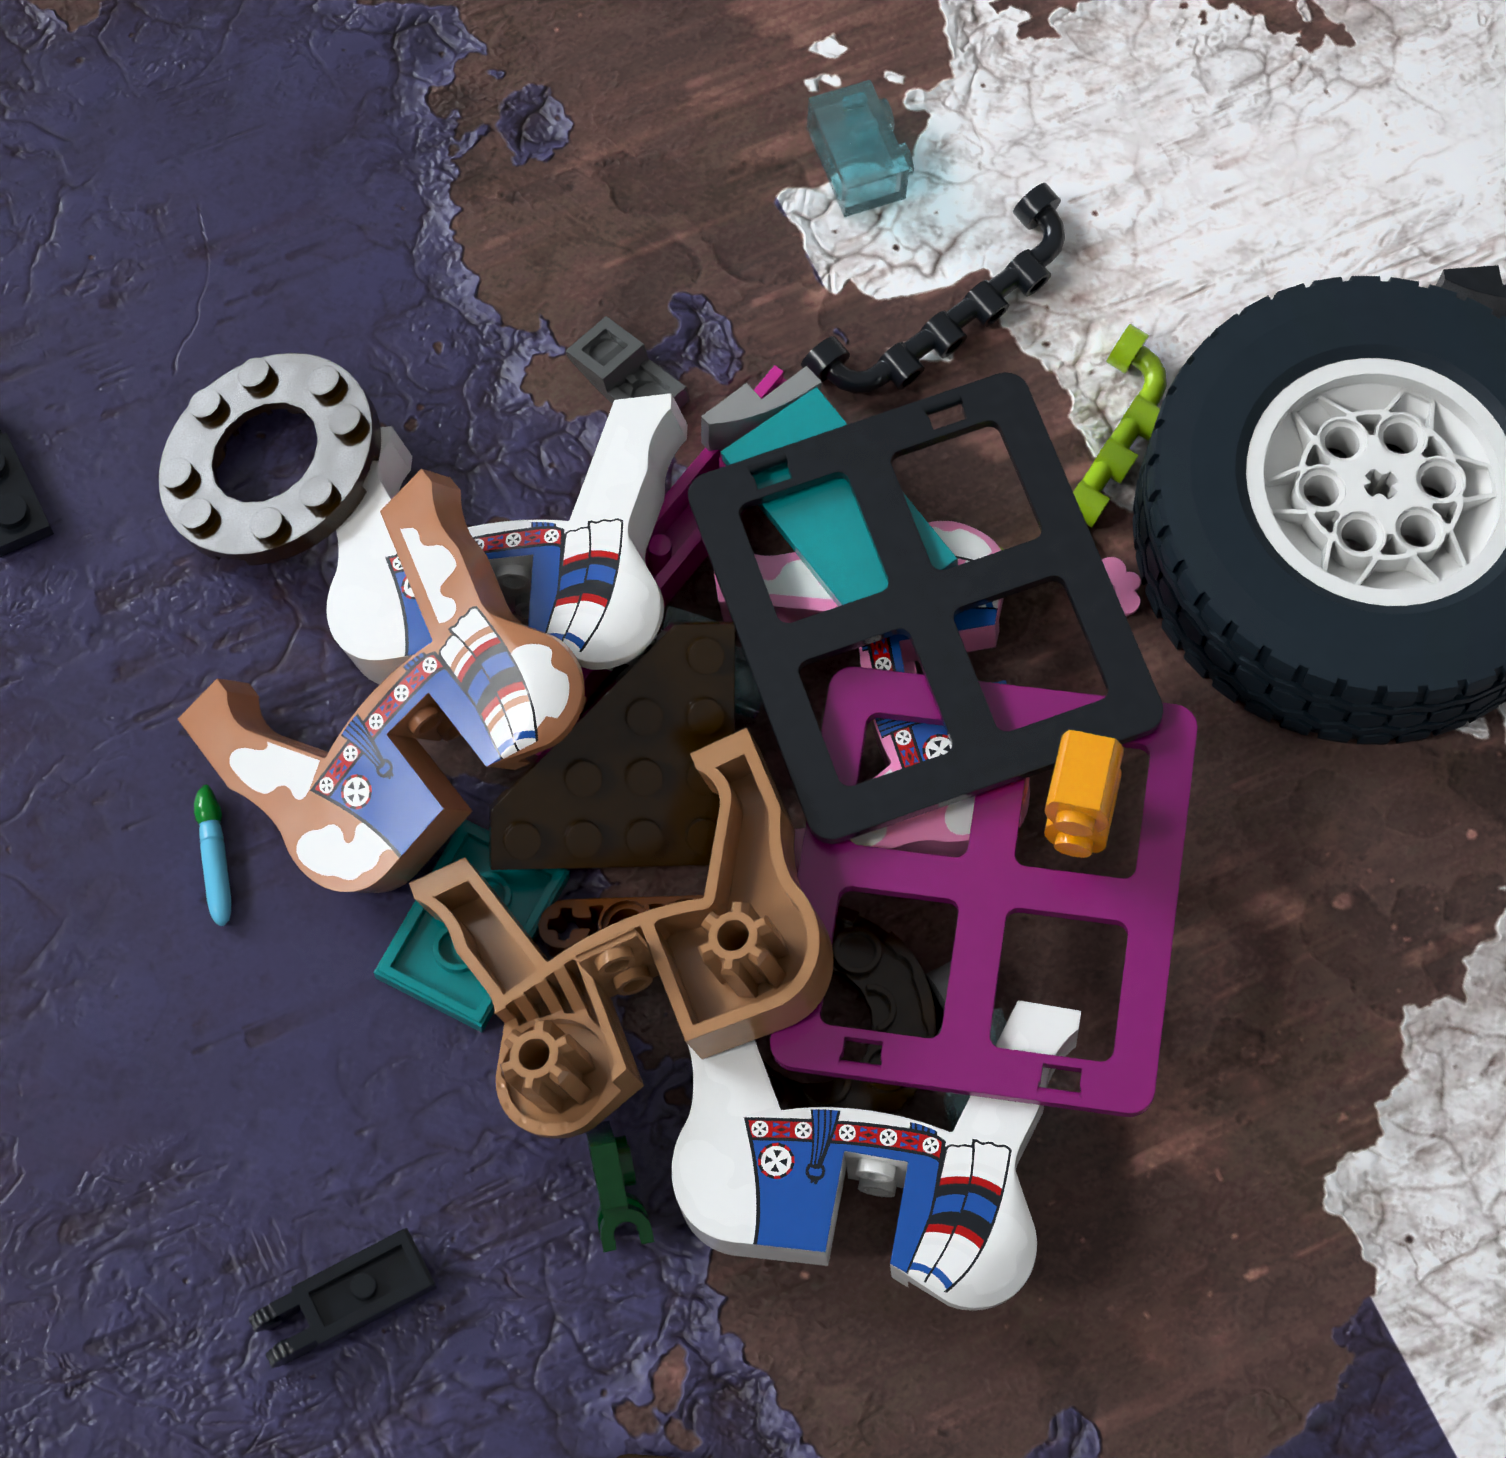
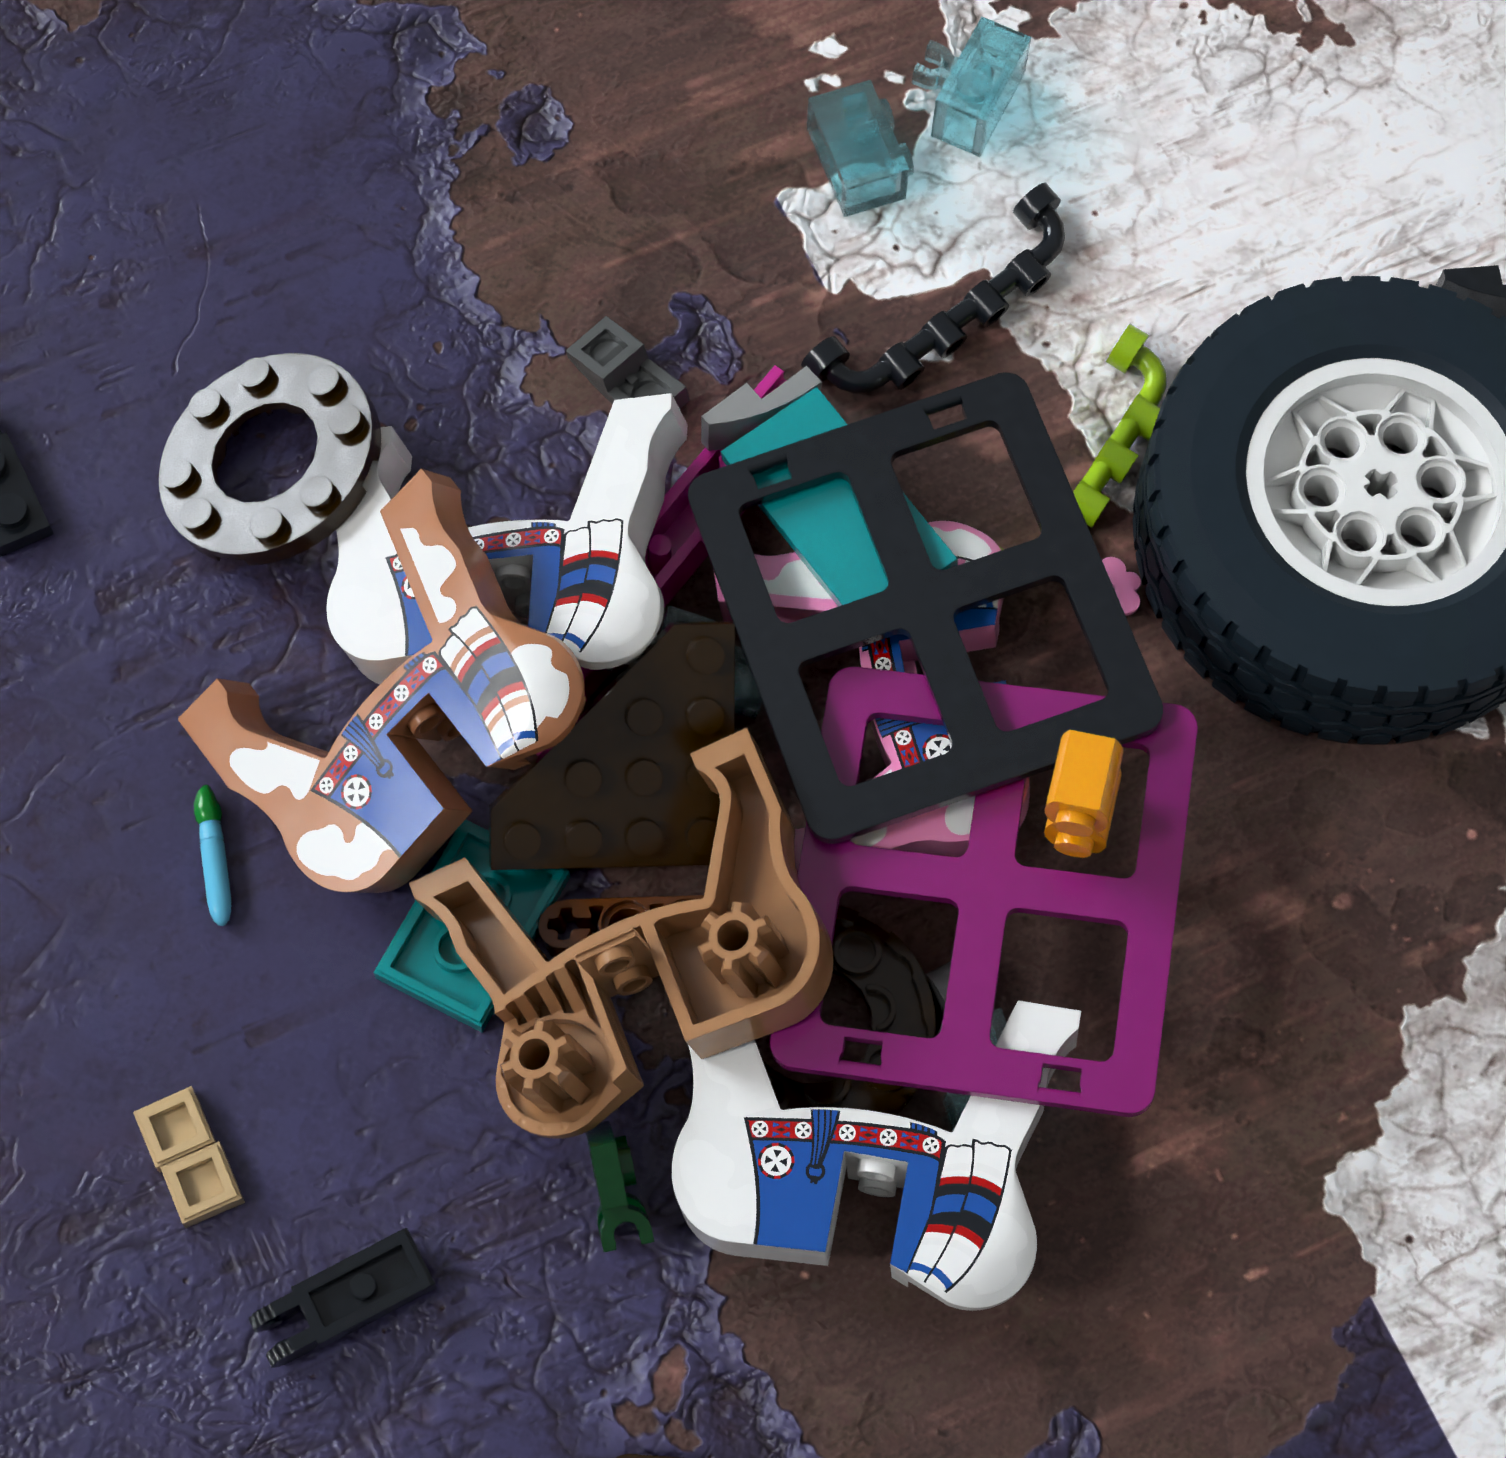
none -> tan tile [133,1086,216,1173]
none -> tan tile [160,1141,245,1228]
none -> clear light blue brick [912,17,1032,157]

